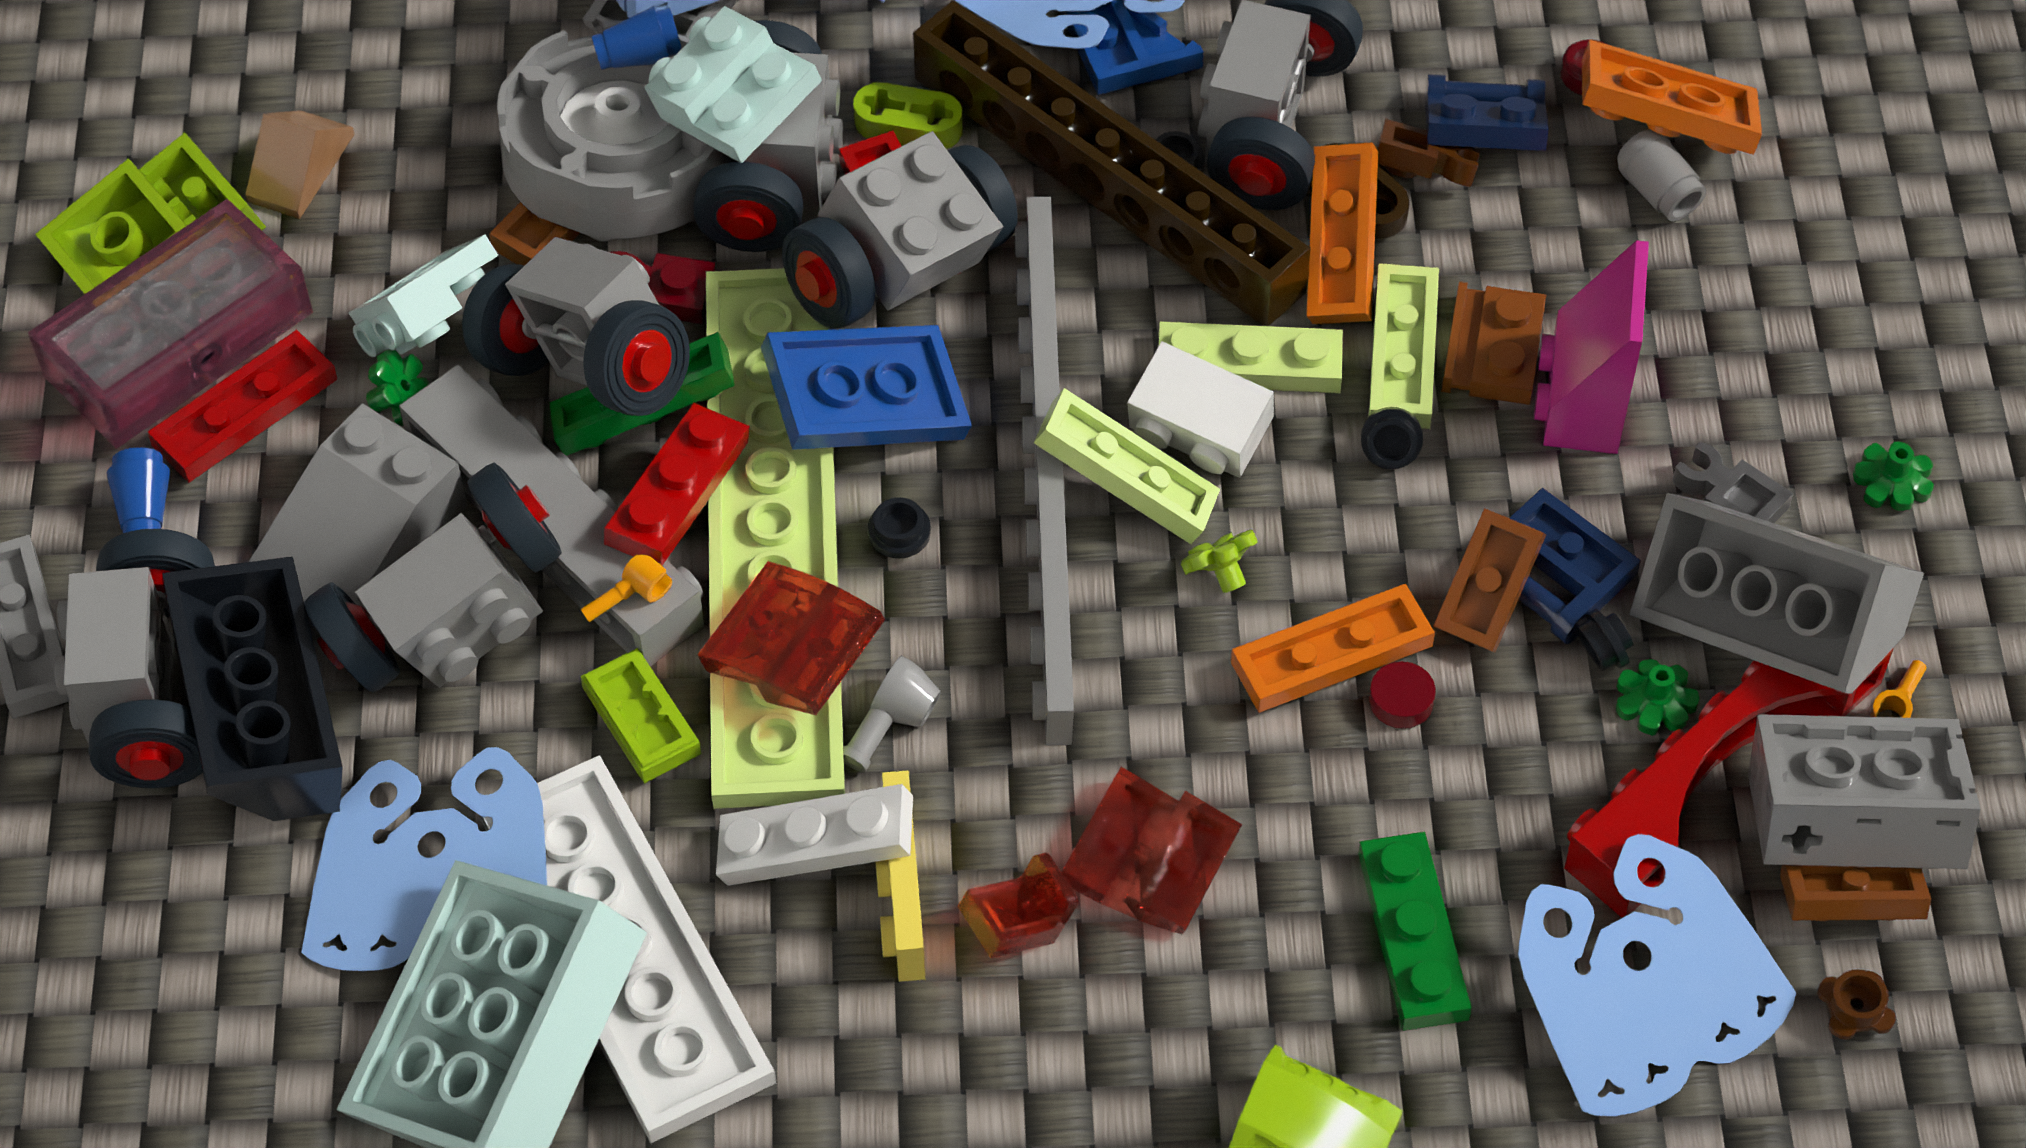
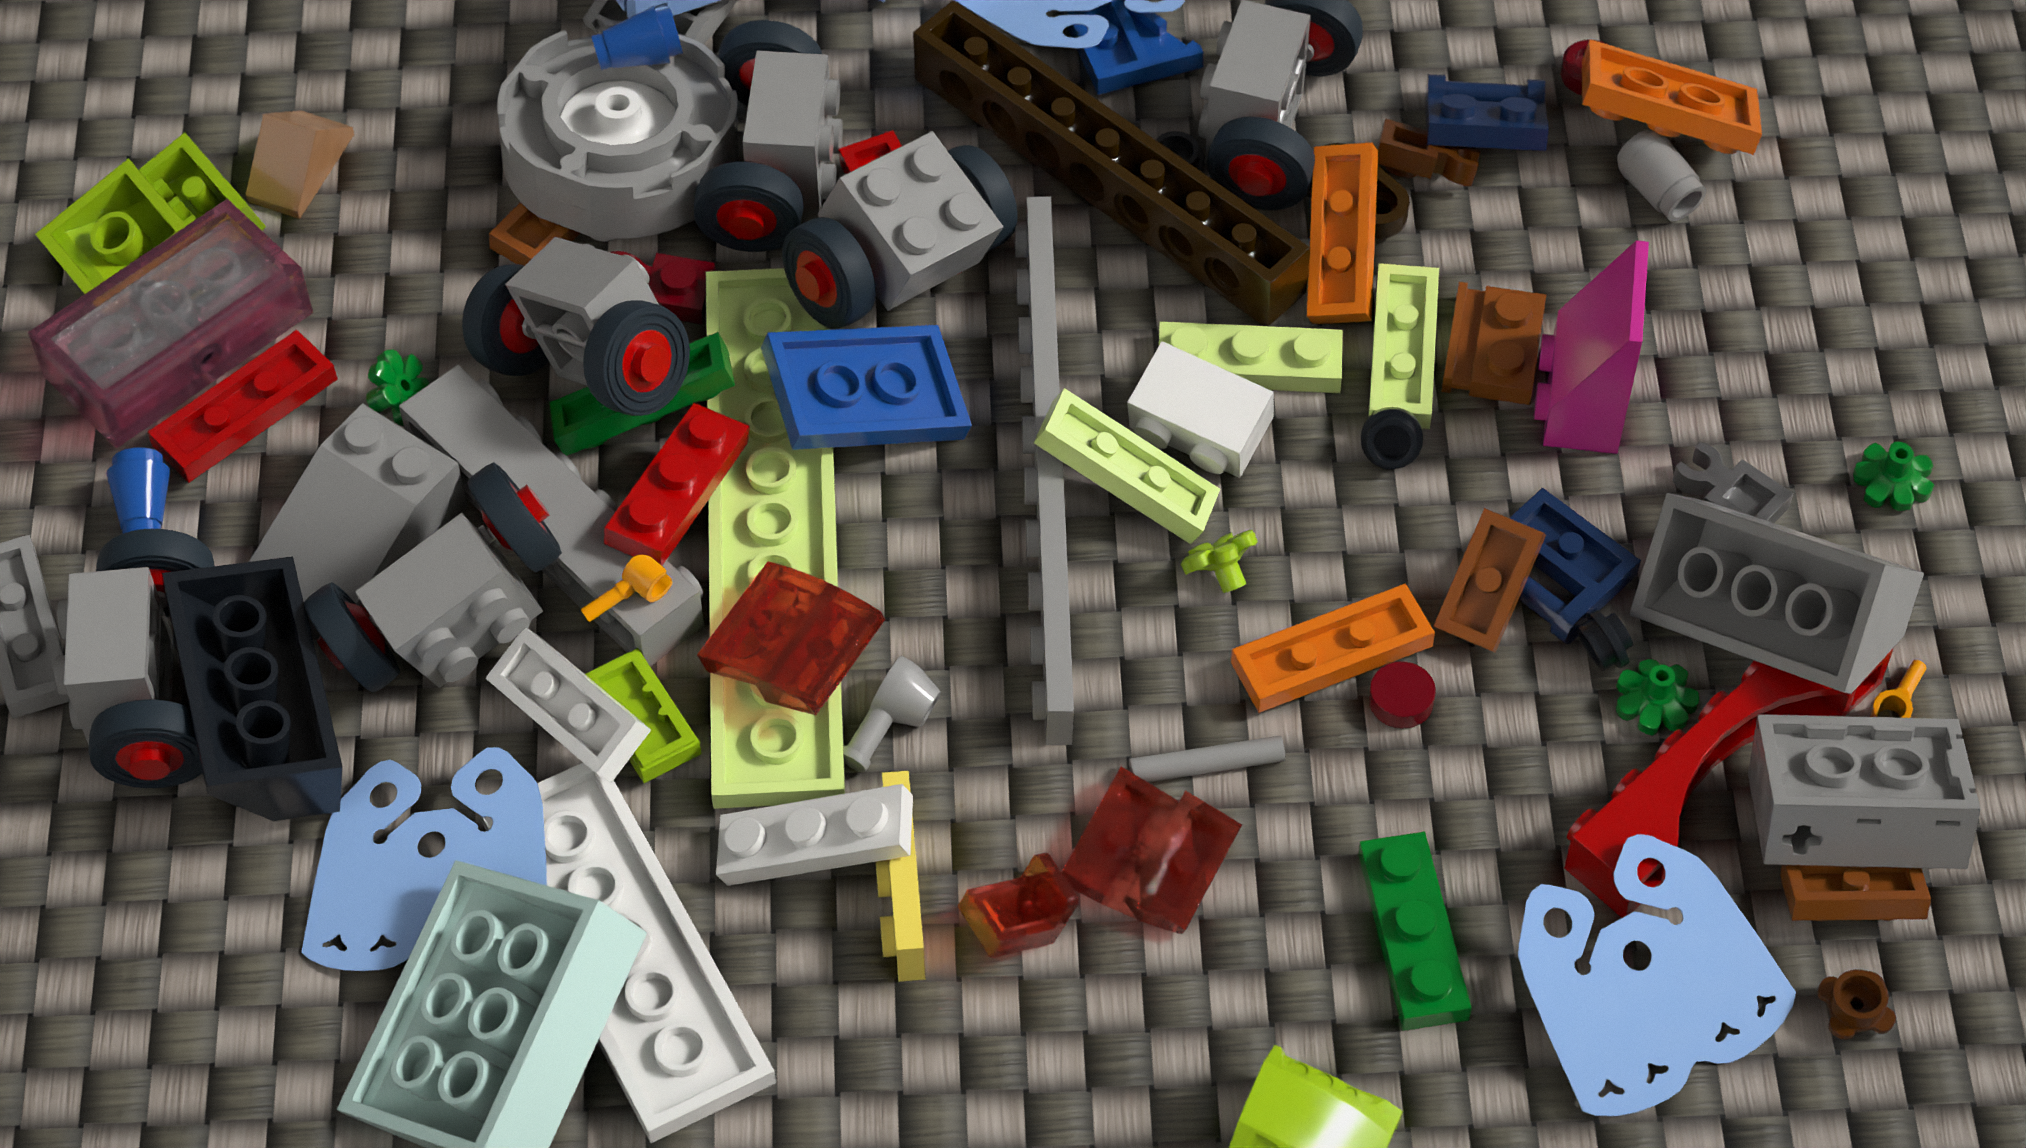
light aqua plate [349,235,498,357] -> none
light aqua plate [644,6,822,163] -> none
lime beam [853,82,963,149] -> none
black plate [868,497,931,559] -> none
none -> white plate [486,628,651,783]
none -> light grey piece [1129,735,1285,785]

